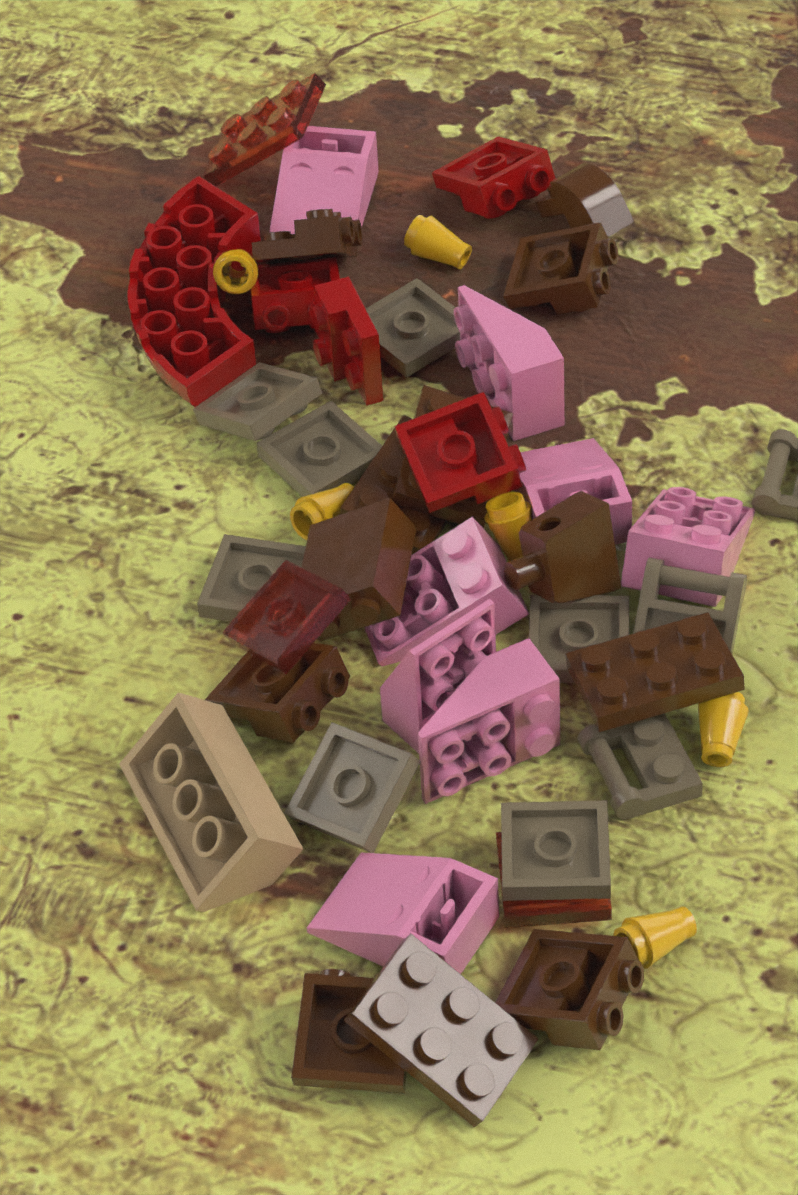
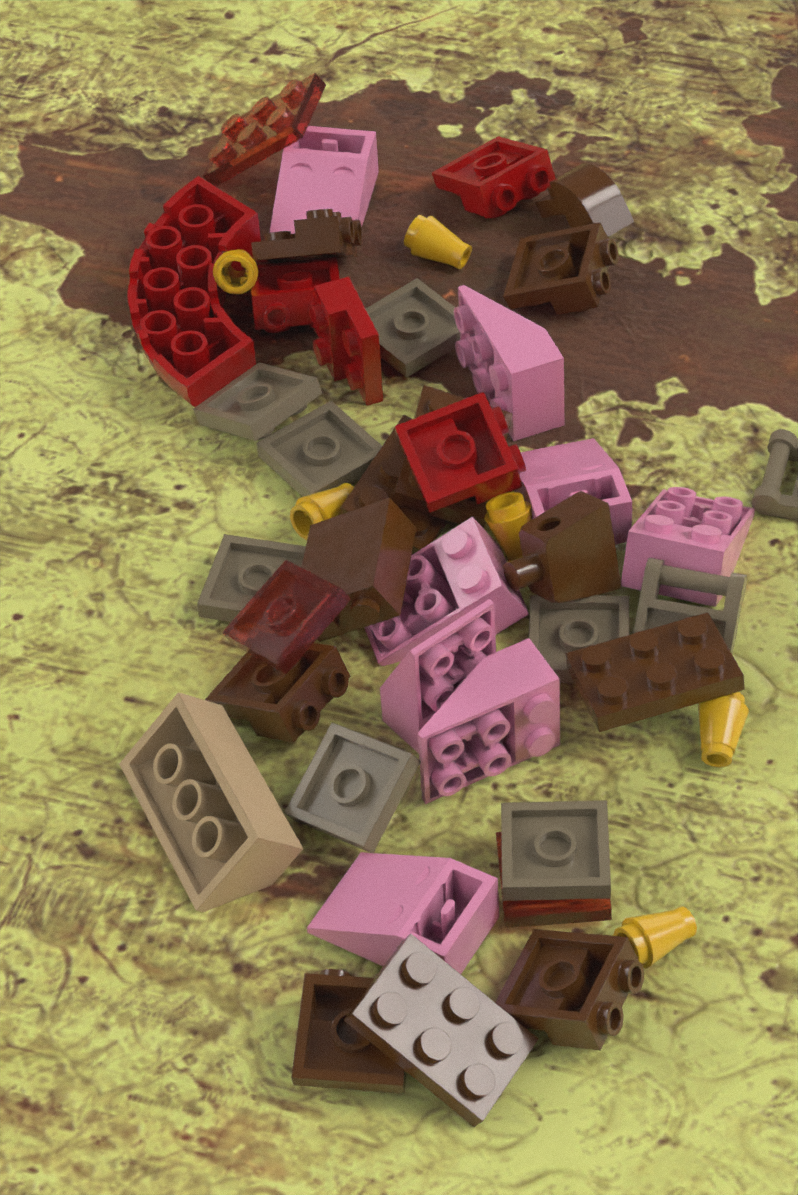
dark tan plate [577,713,703,820] -> none

